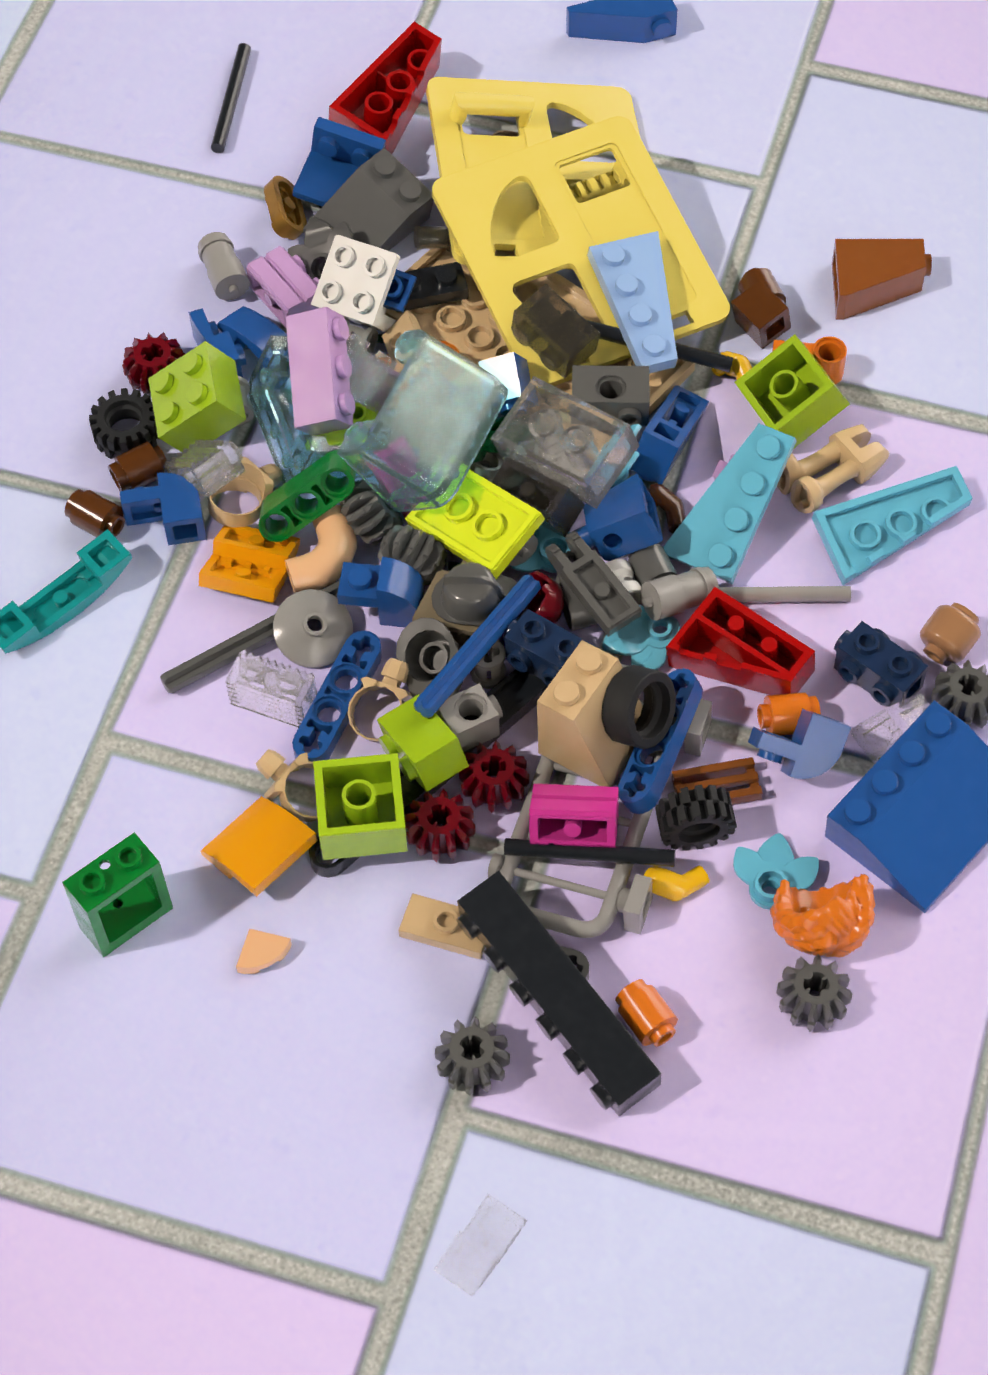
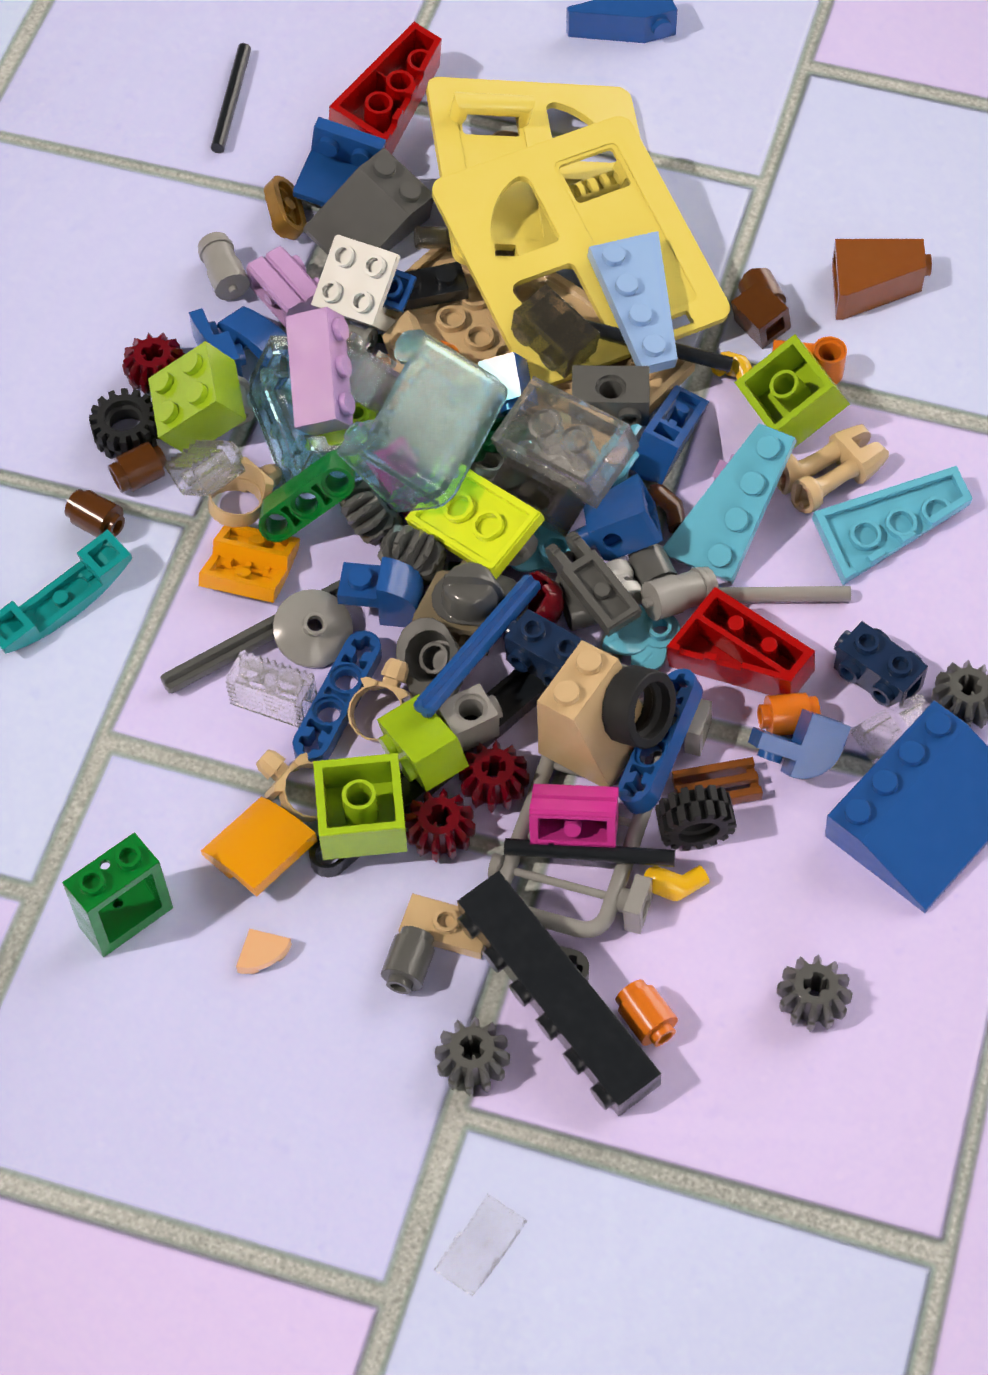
blue brick [120,473,207,546] -> none
light nougat cylinder [285,505,357,593] -> none
dark grey plate [288,216,353,279] -> none
light grey bush [470,640,506,689] -> none
medium azure plate [733,833,819,910] -> none
orange hair [770,874,876,958] -> none
medium nougat head [920,603,981,664] -> none
none -> dark grey brick [381,926,435,994]

